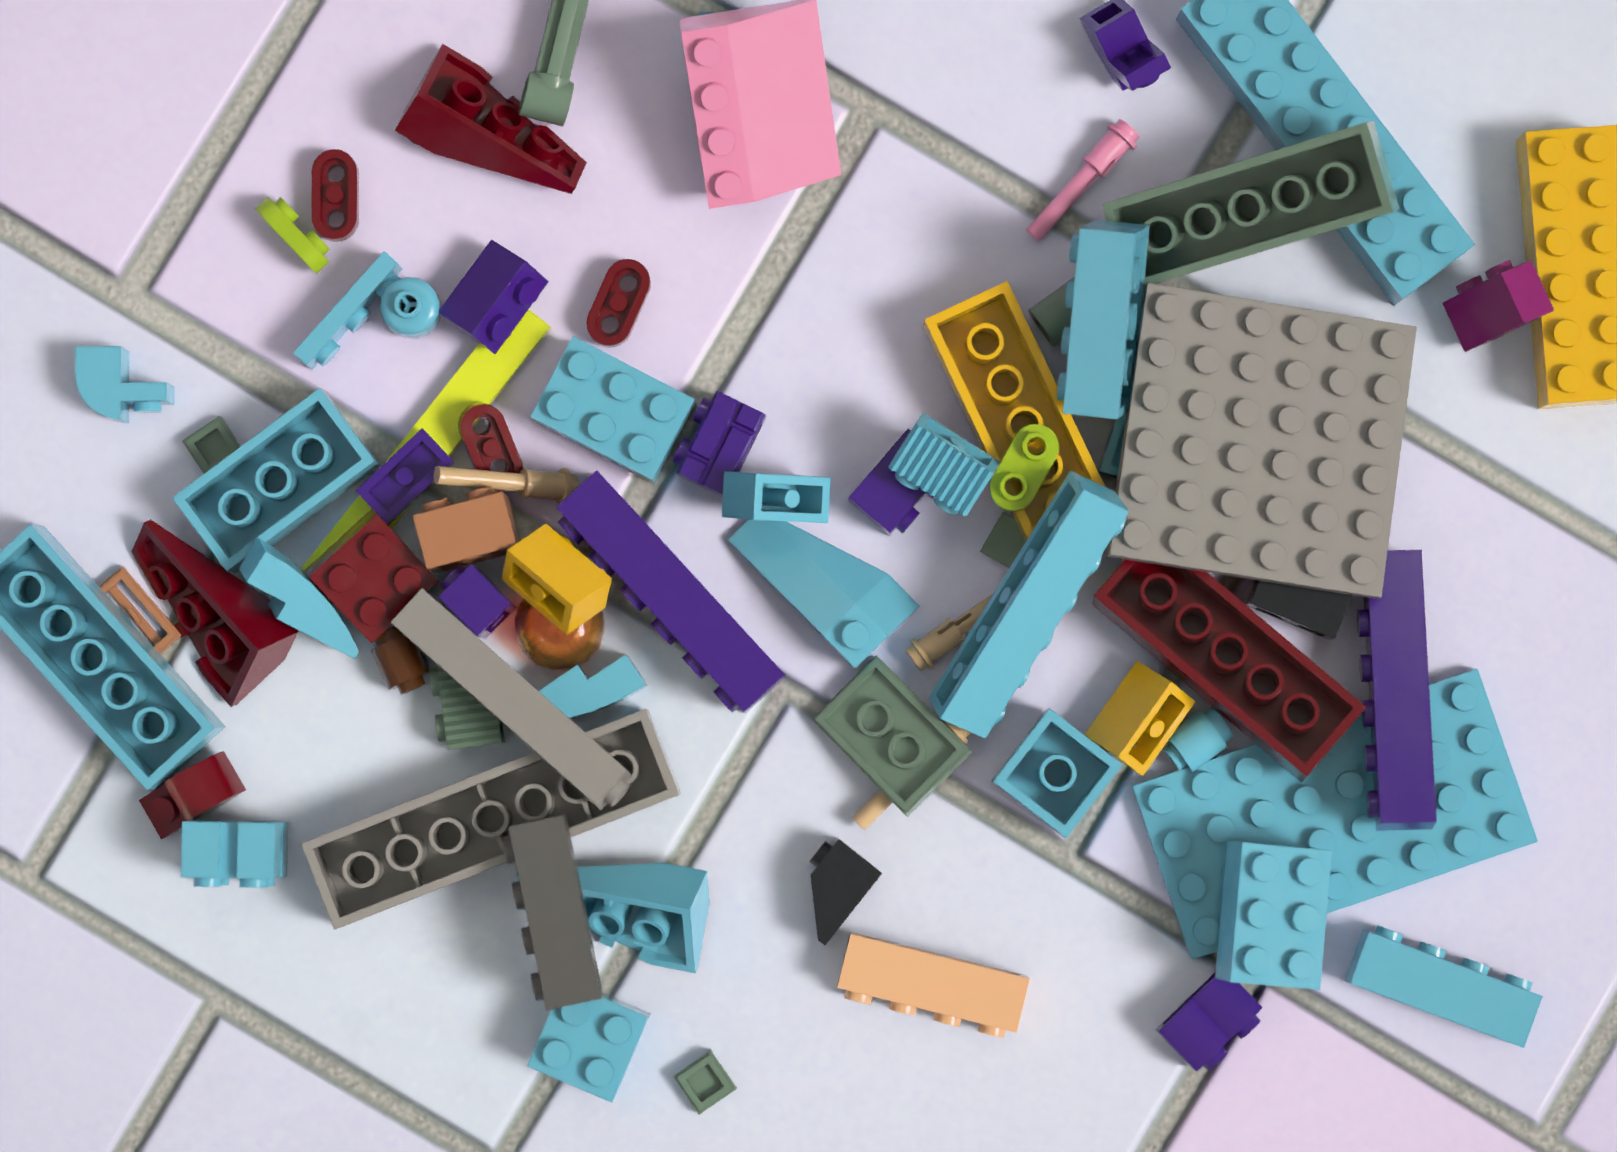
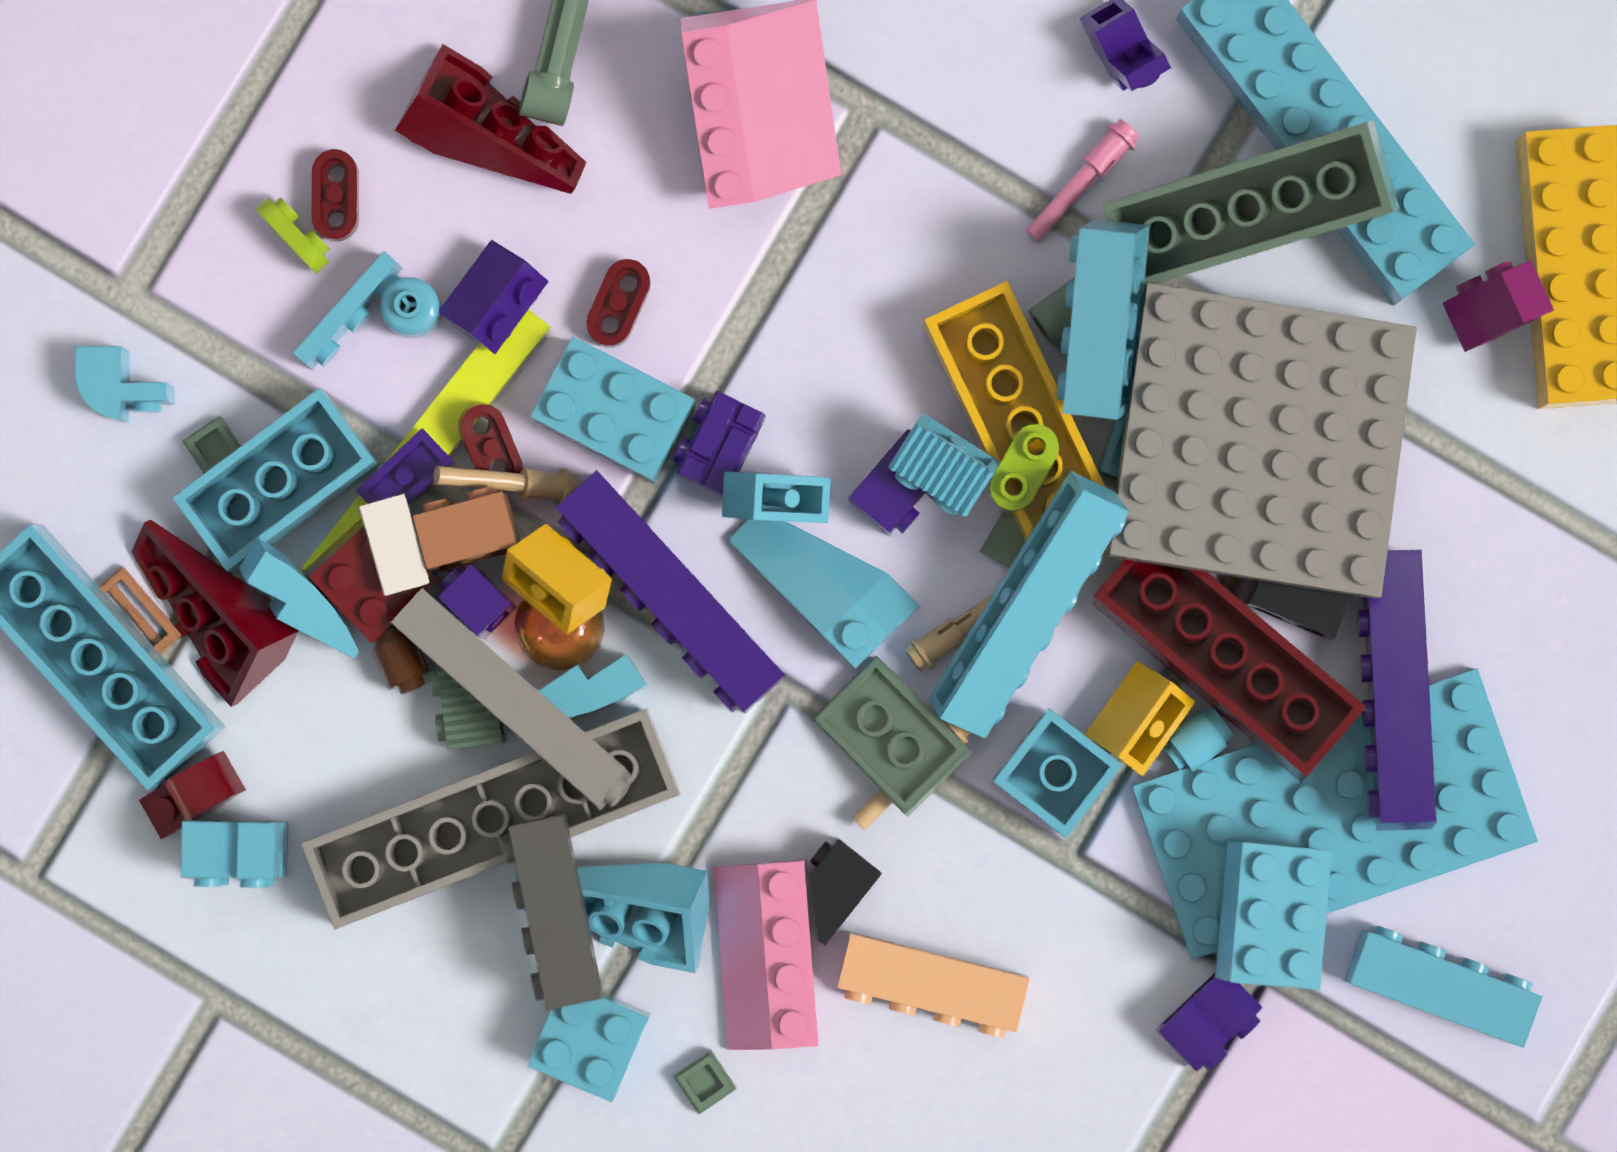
none -> white tile [358,494,430,596]
none -> bright pink slope [713,860,818,1050]

